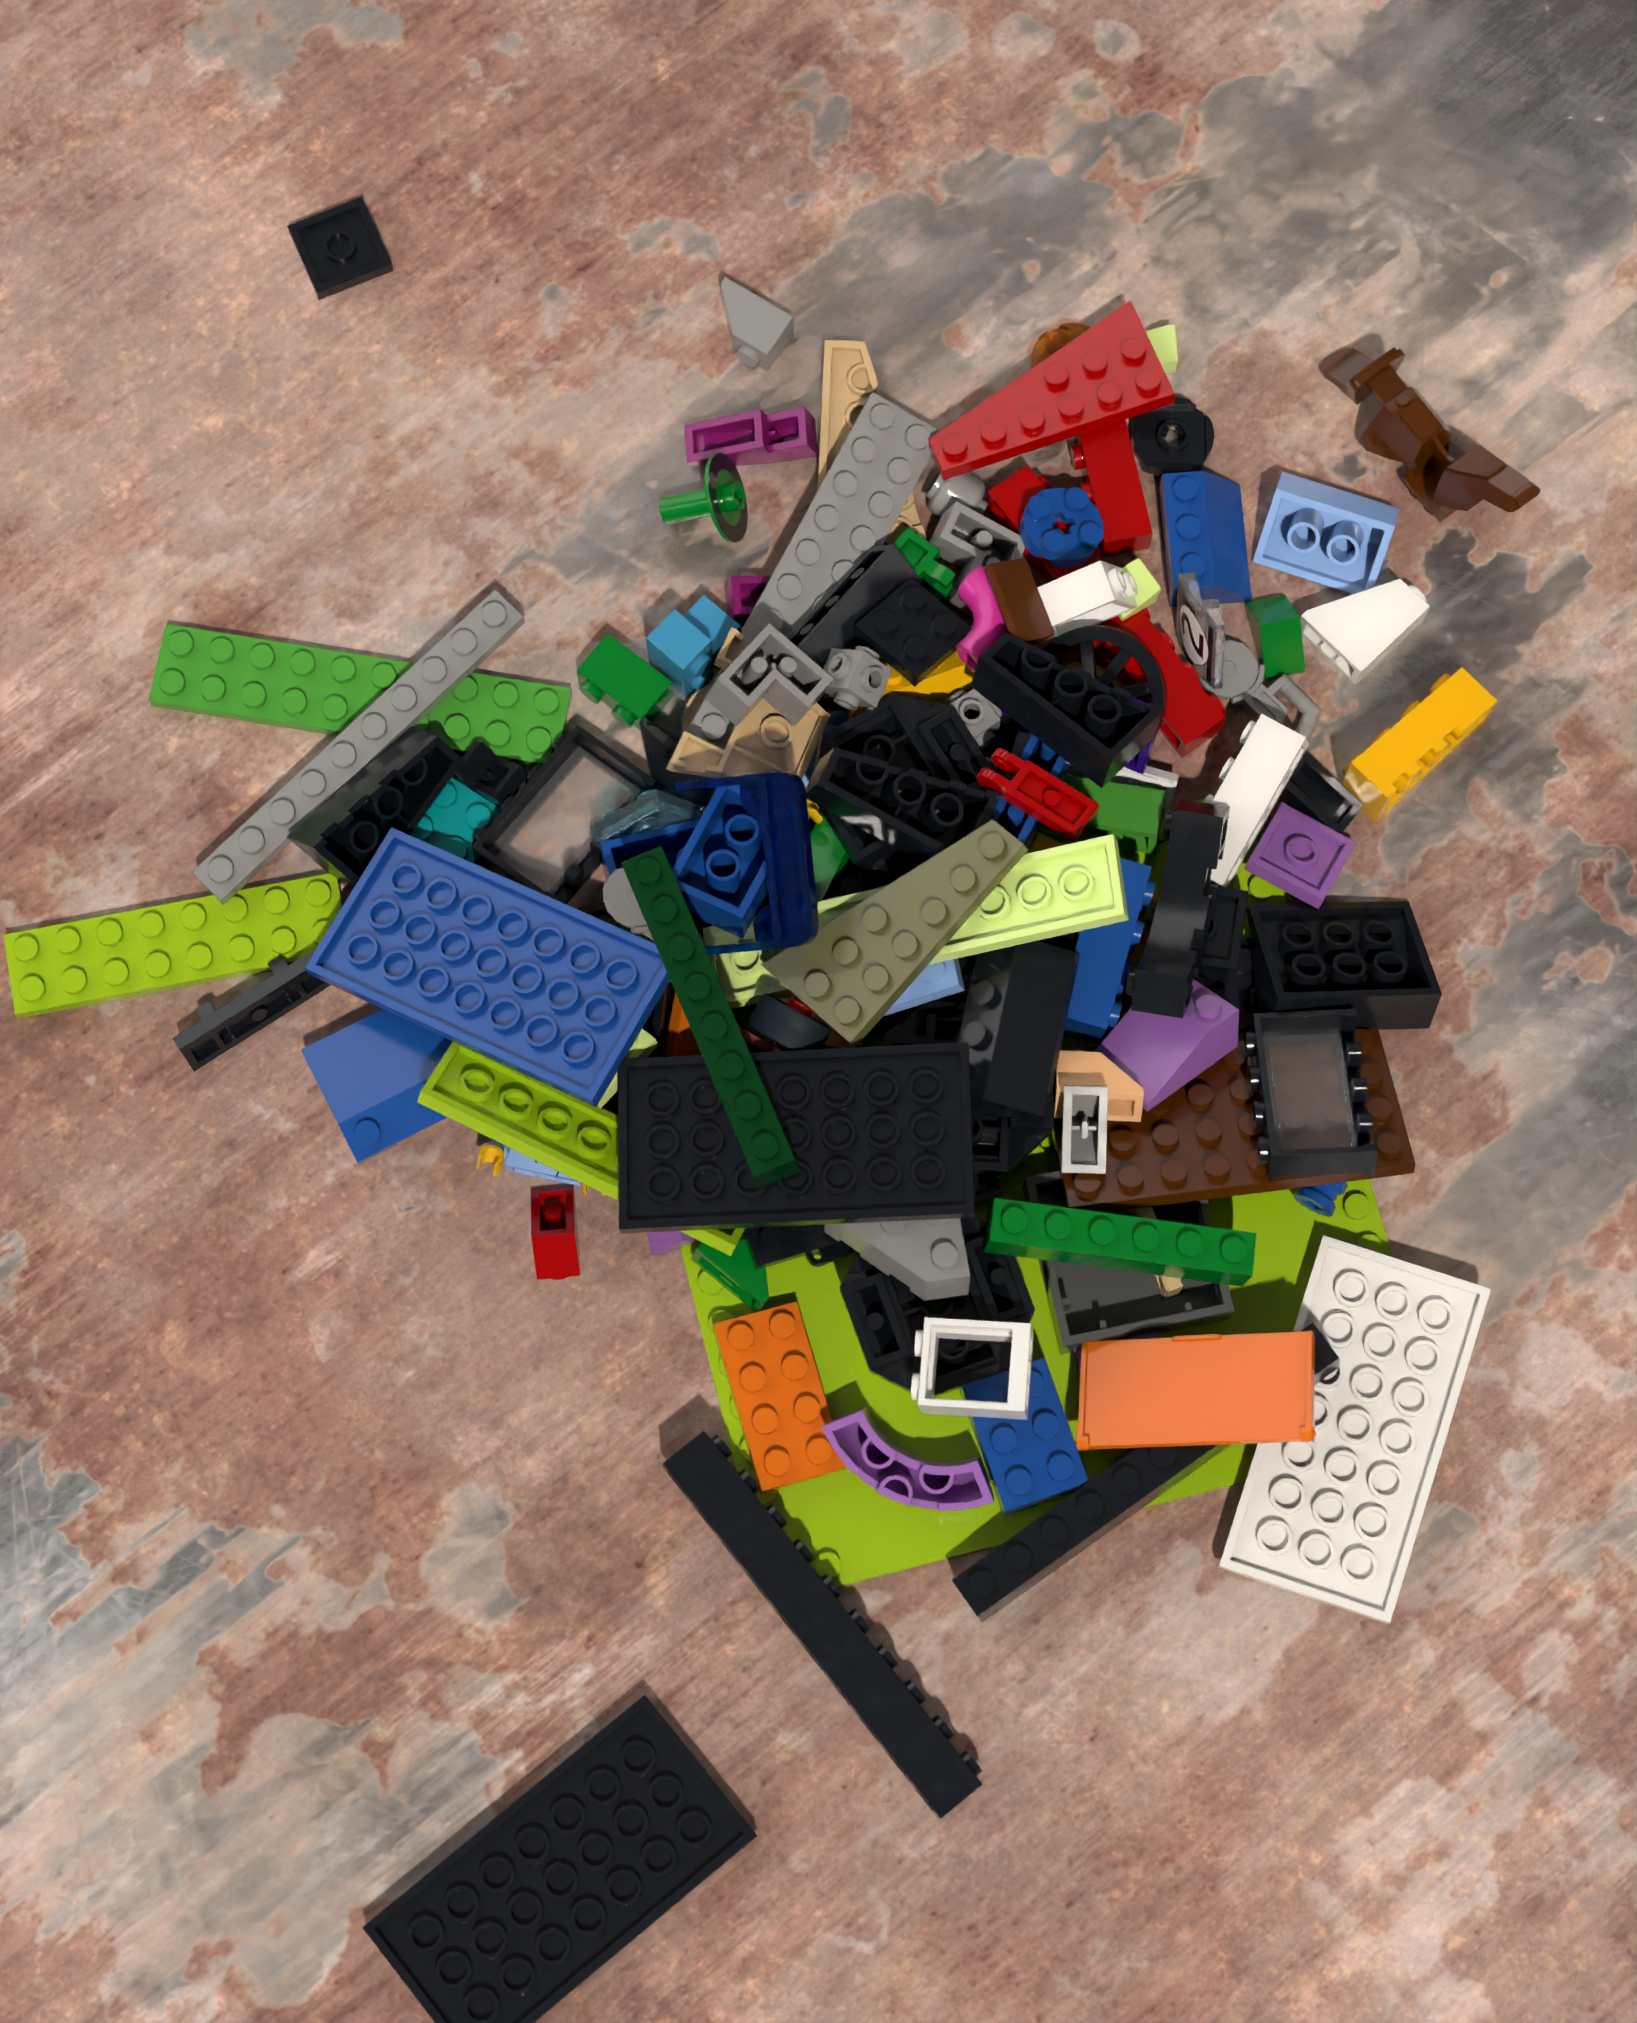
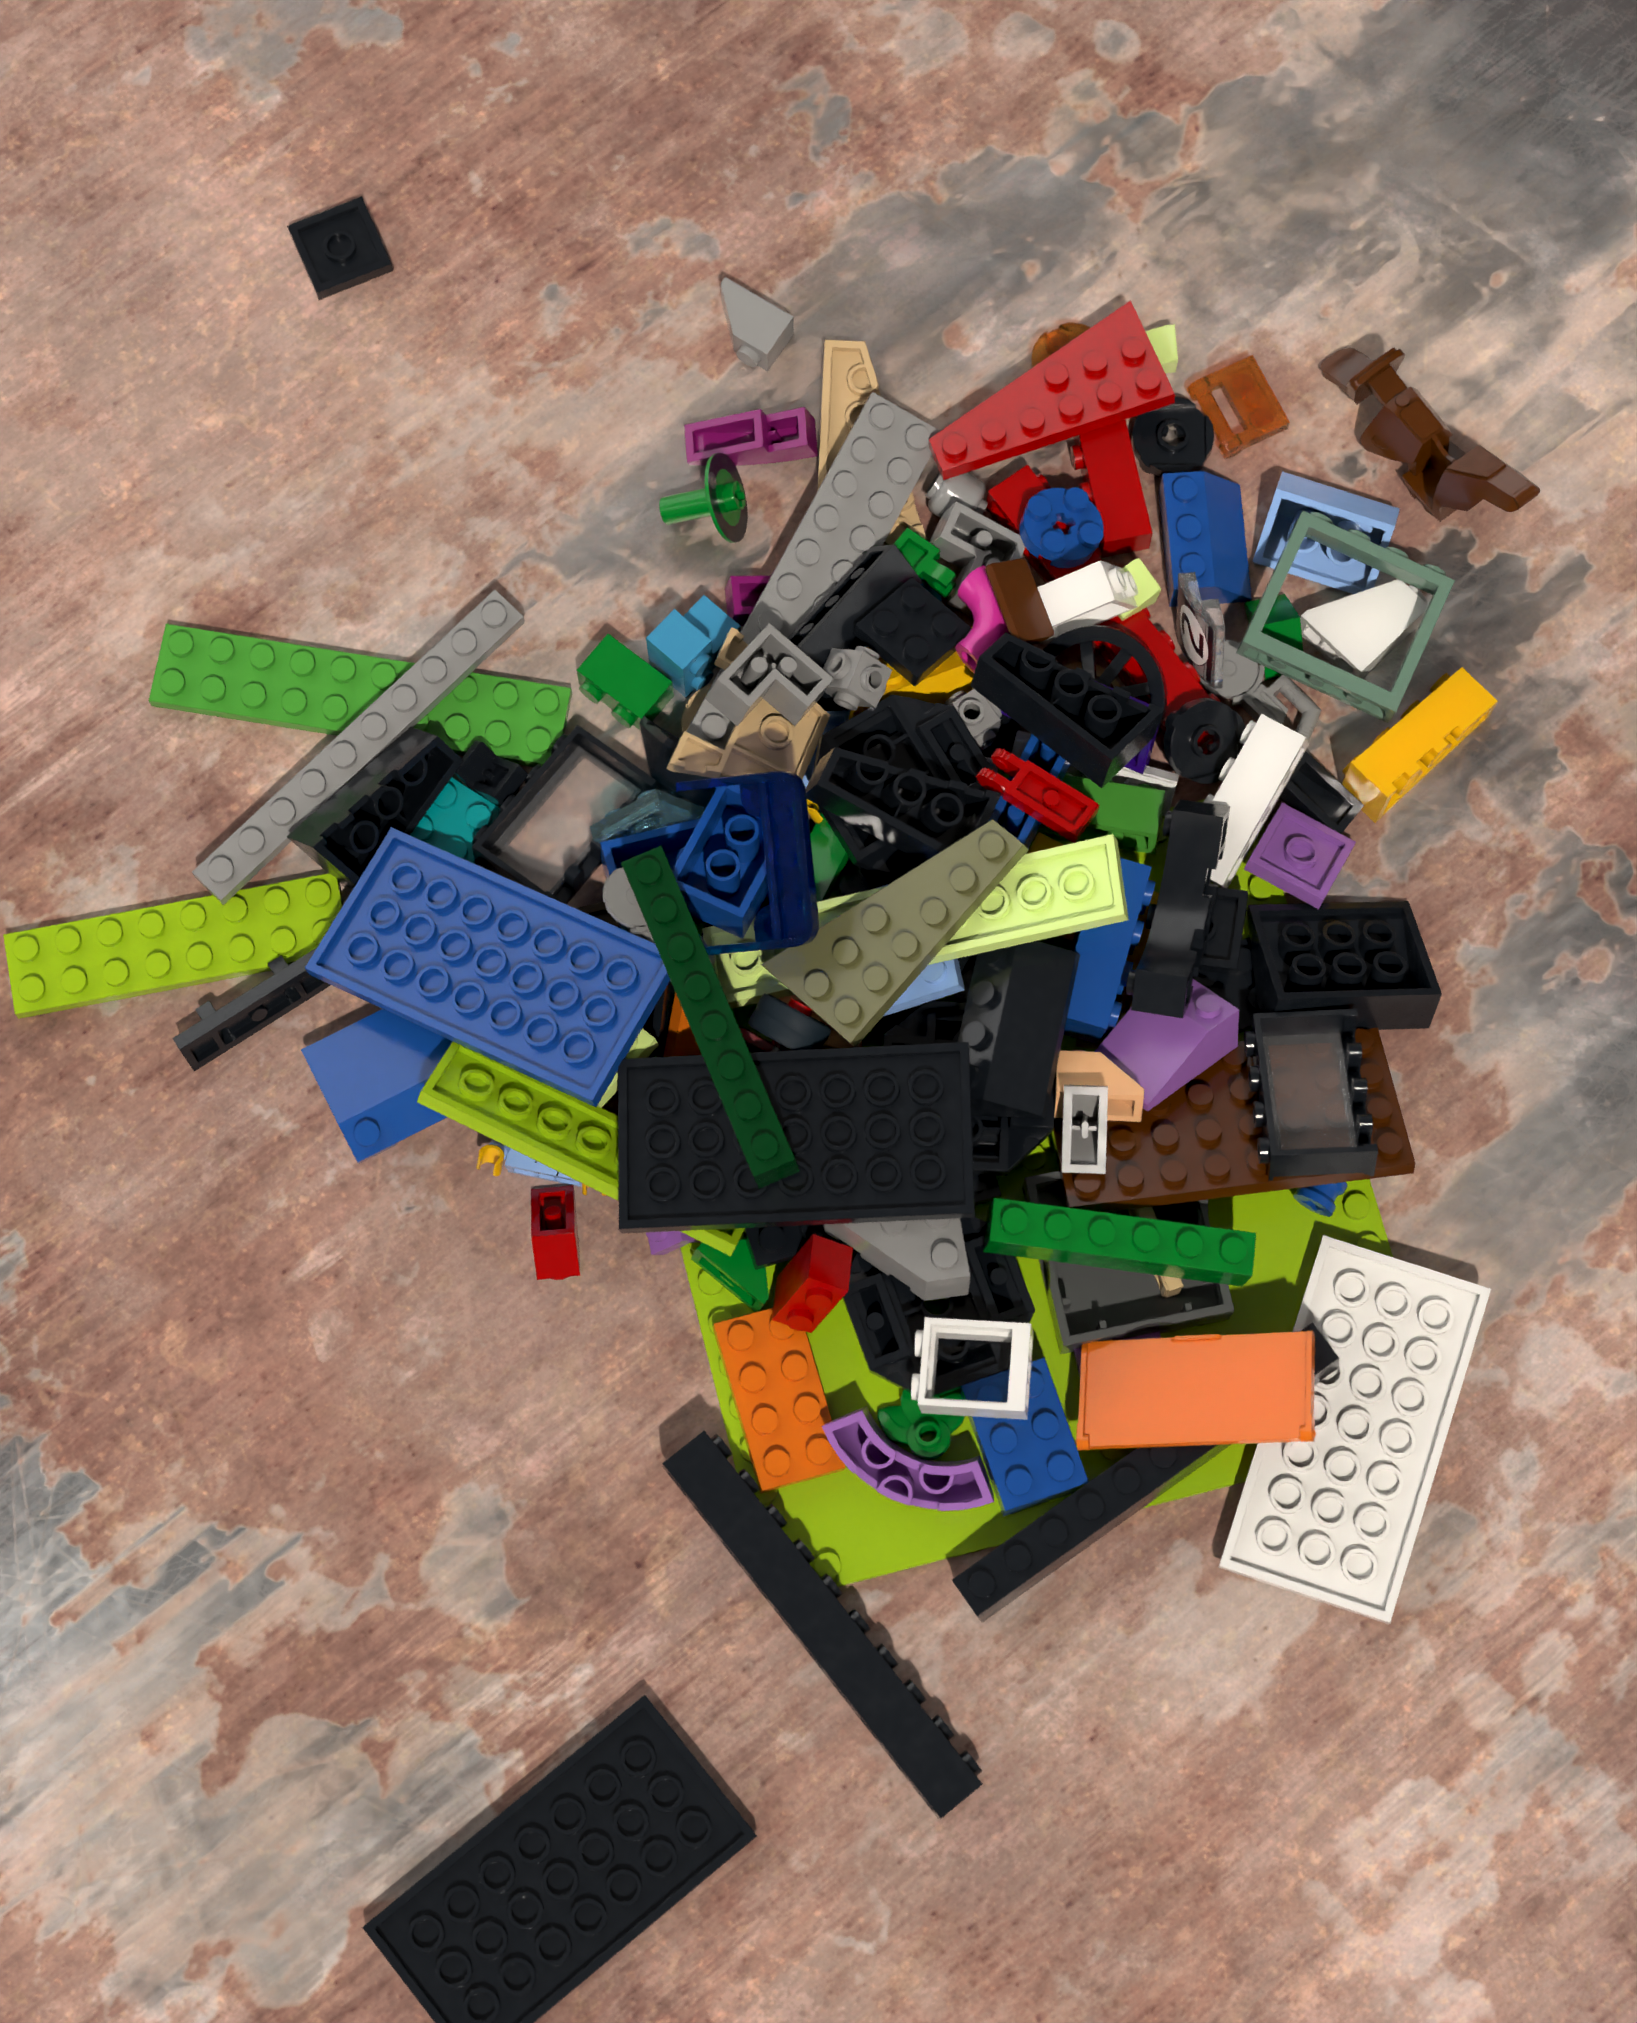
none -> red brick [772,1234,853,1333]
none -> green plate [878,1389,965,1460]
none -> black plate [1164,698,1246,784]
none -> clear orange plate [1187,355,1290,459]
none -> sand green window [1236,511,1455,723]

